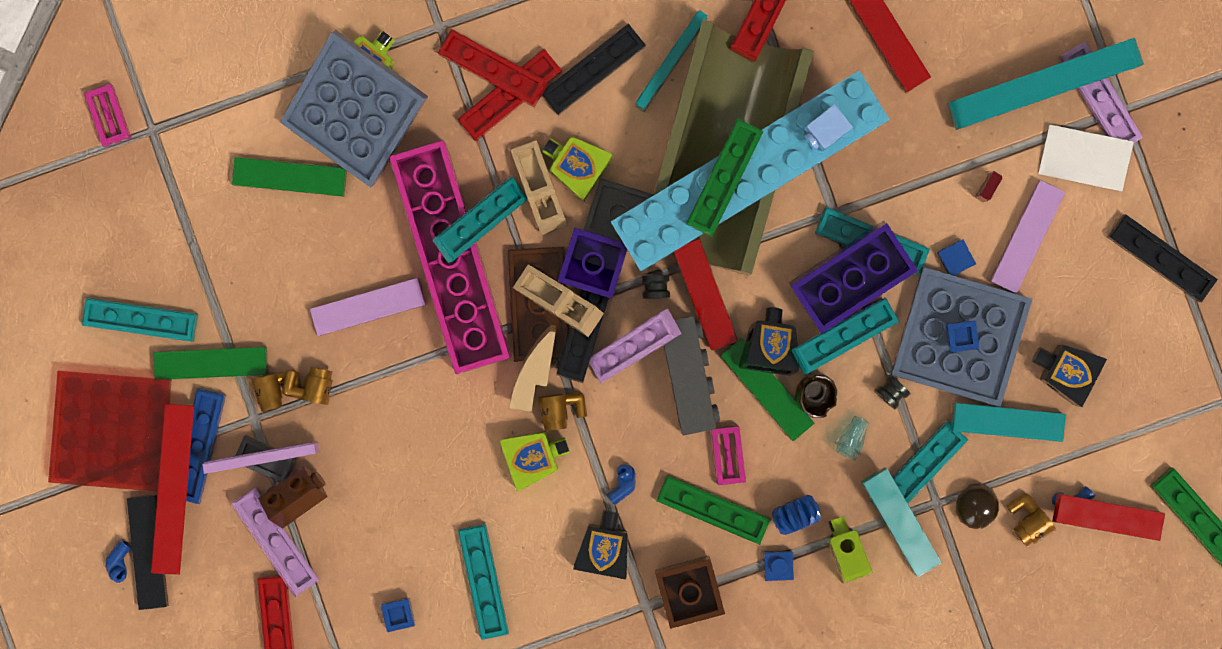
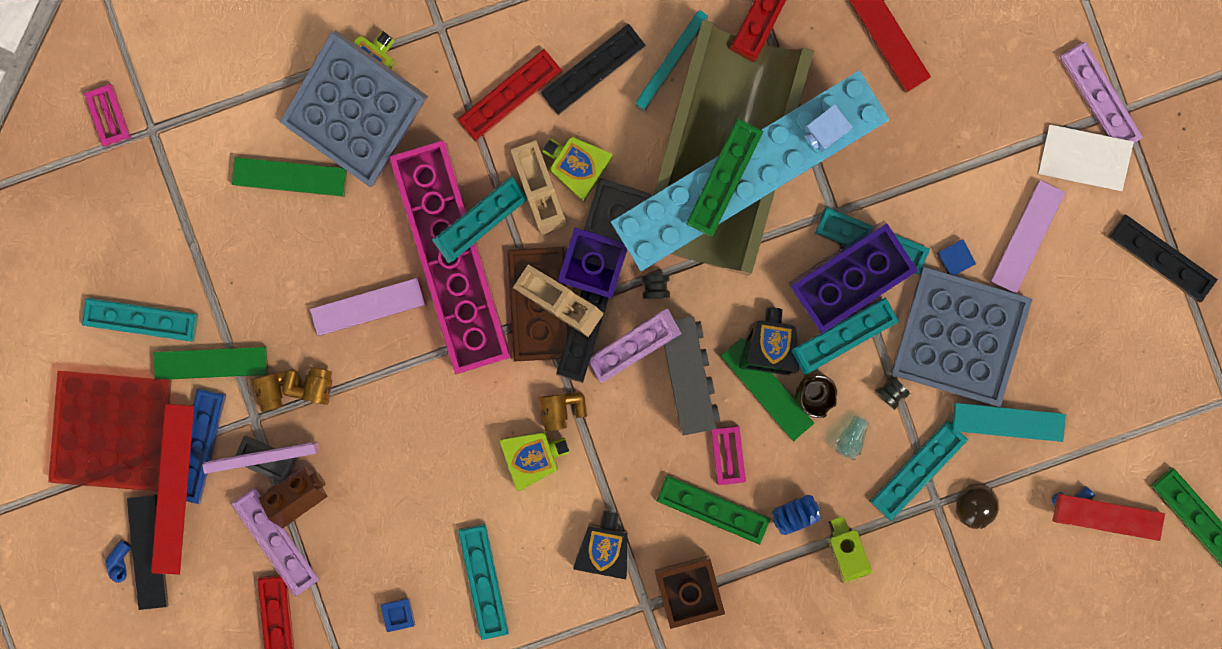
red tile [437,29,548,108] -> none
tan slope [509,324,556,412] -> none
blue arm [607,464,636,505] -> none
red tile [674,237,738,351] -> none
blue plate [764,551,794,581] -> none
teal tile [861,467,942,577] -> none
blue plate [946,321,980,352] -> none
teal beam [947,38,1144,130] -> none
dark red tile [975,171,1003,202] -> none
pearl gold piece [1006,493,1056,547] -> none
torso [1032,345,1107,407] -> none

